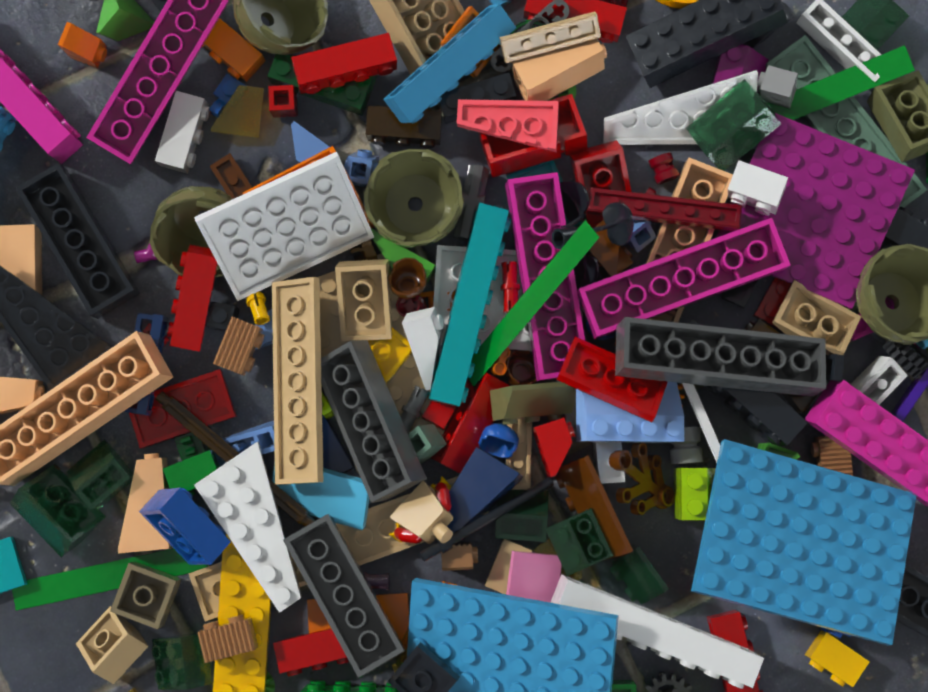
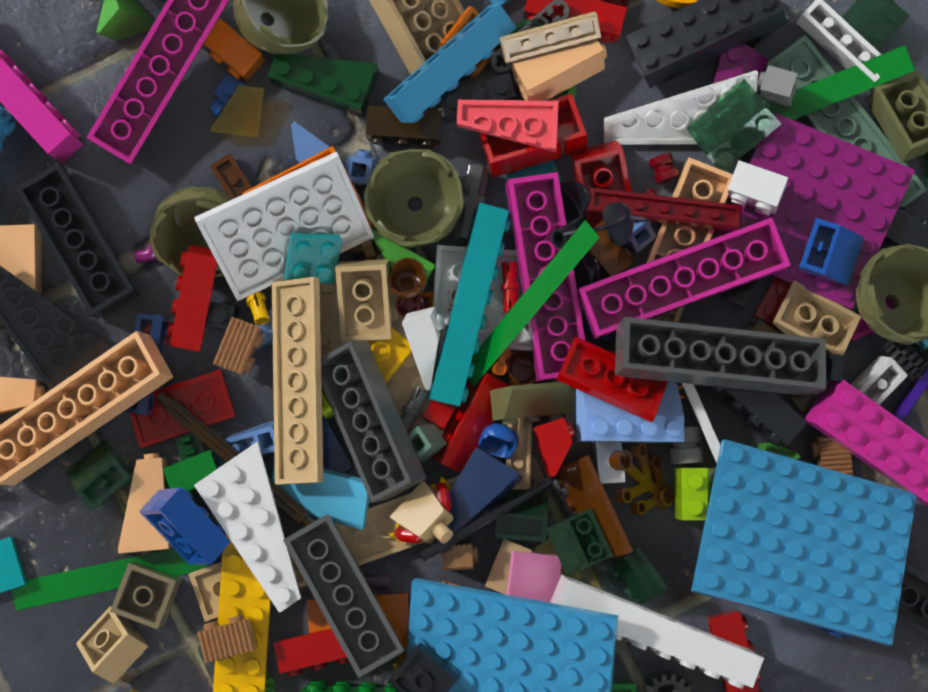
clear green slope [10,464,106,558] -> none
orange slope [58,22,107,68] -> none
clear green slope [152,633,212,690] -> none
white brick [155,91,210,174] -> none
red brick [268,85,298,118] -> none
red brick [291,33,397,94] -> none
yellow brick [805,630,870,687] -> none
none -> teal plate [283,233,342,284]
none -> blue slope [798,218,864,286]

